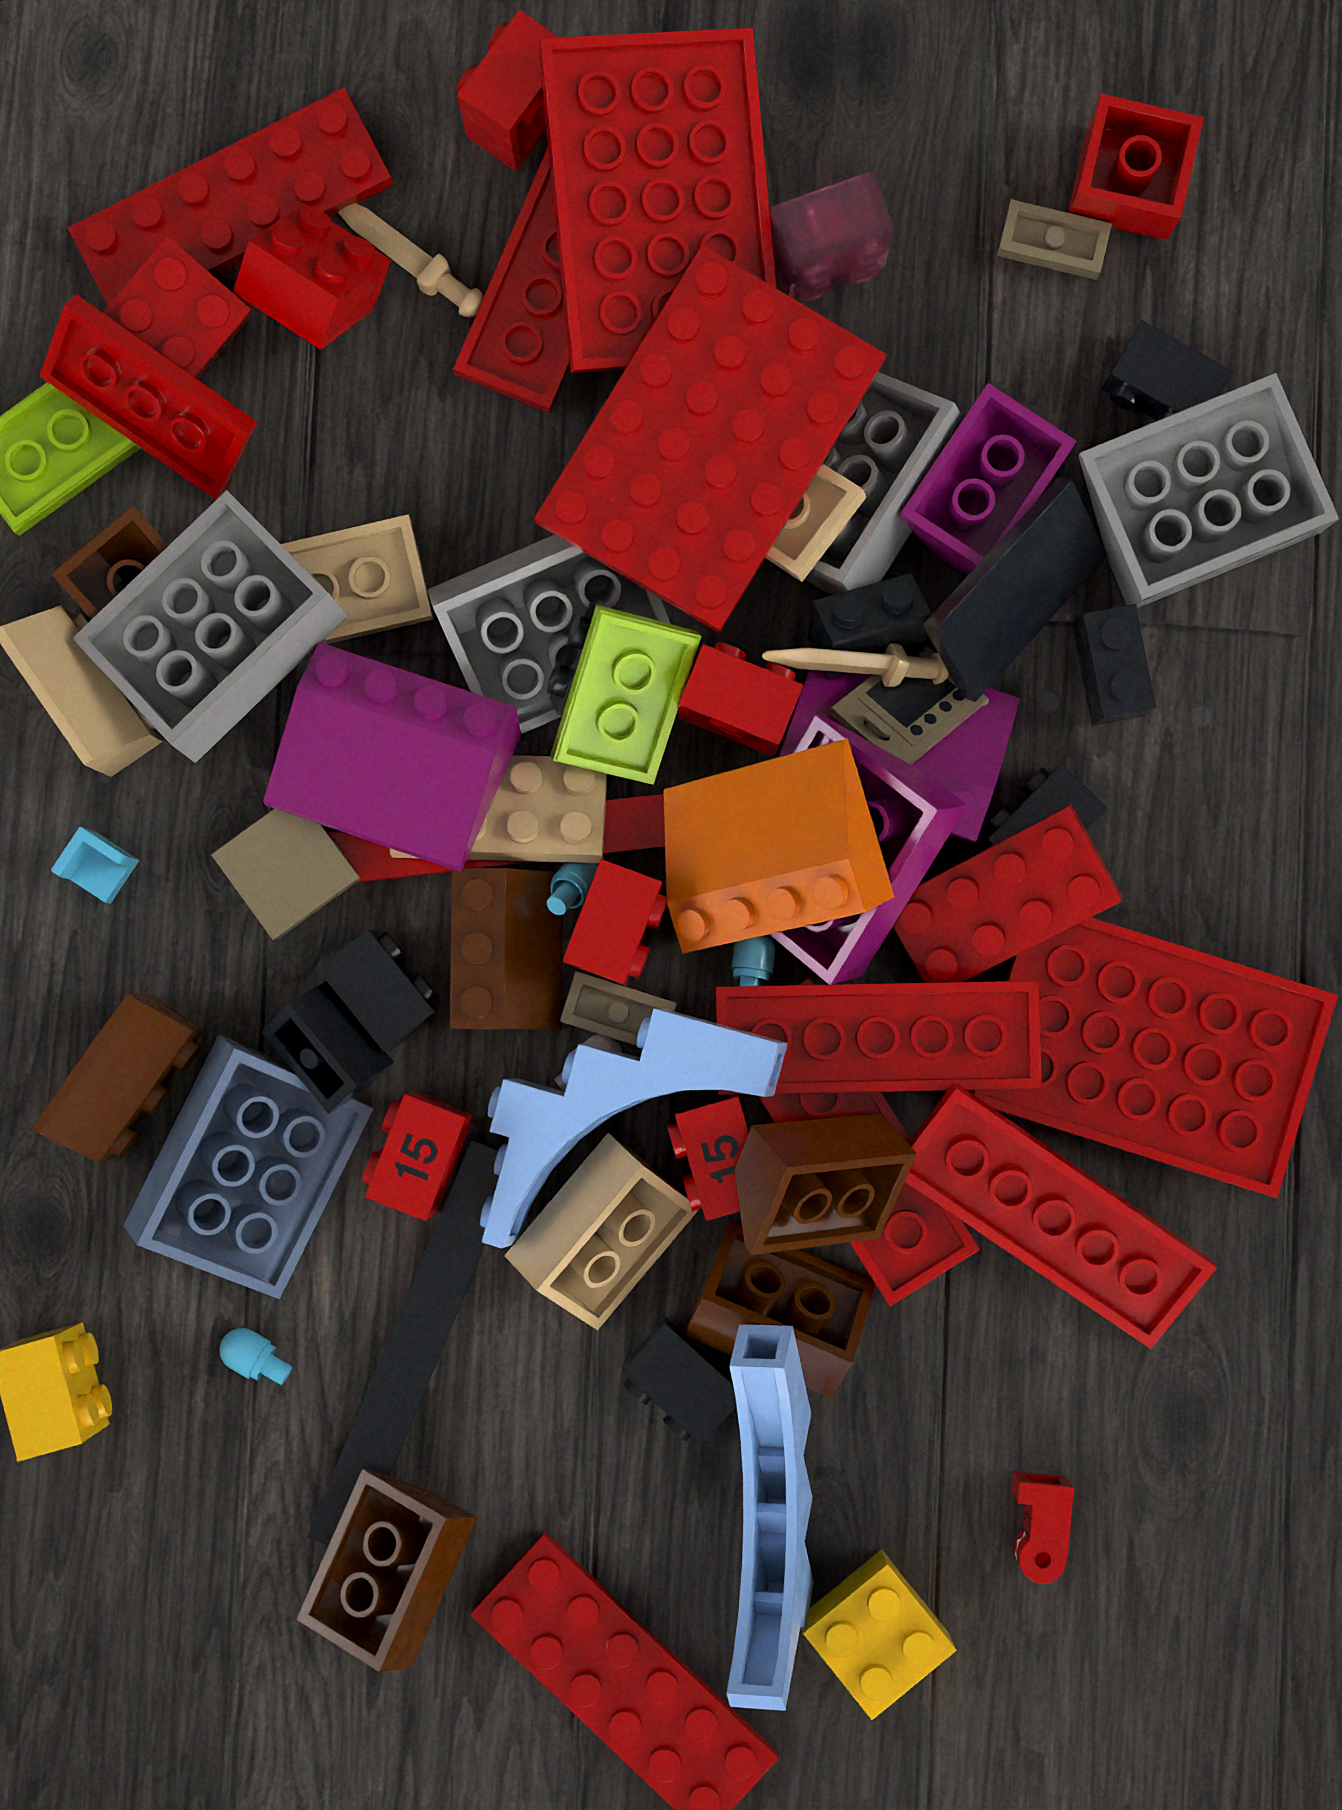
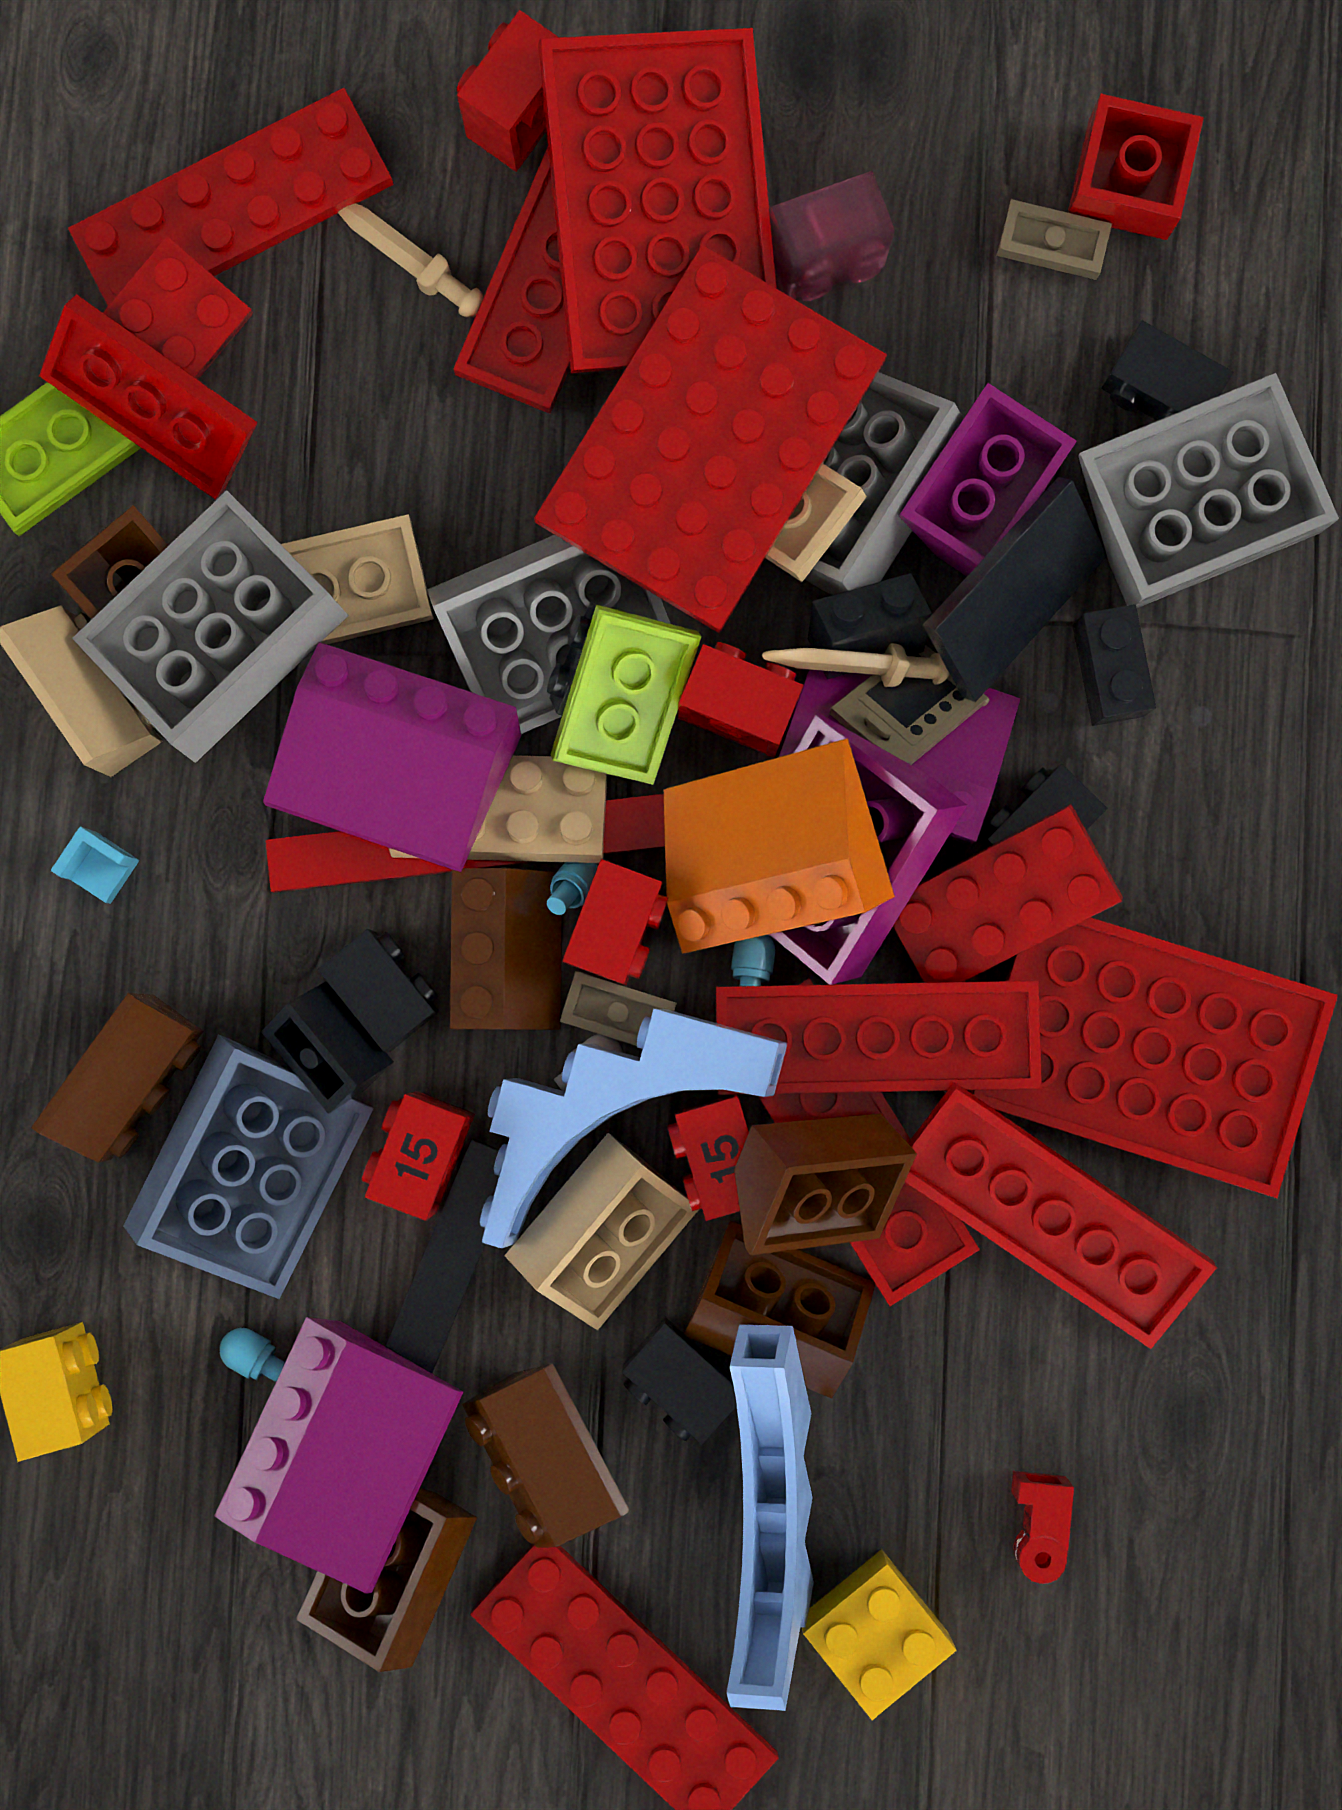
dark tan tile [211,808,362,941] -> none
red brick [233,203,391,350] -> none
none -> magenta slope [215,1317,463,1593]
none -> reddish brown slope [462,1363,630,1548]

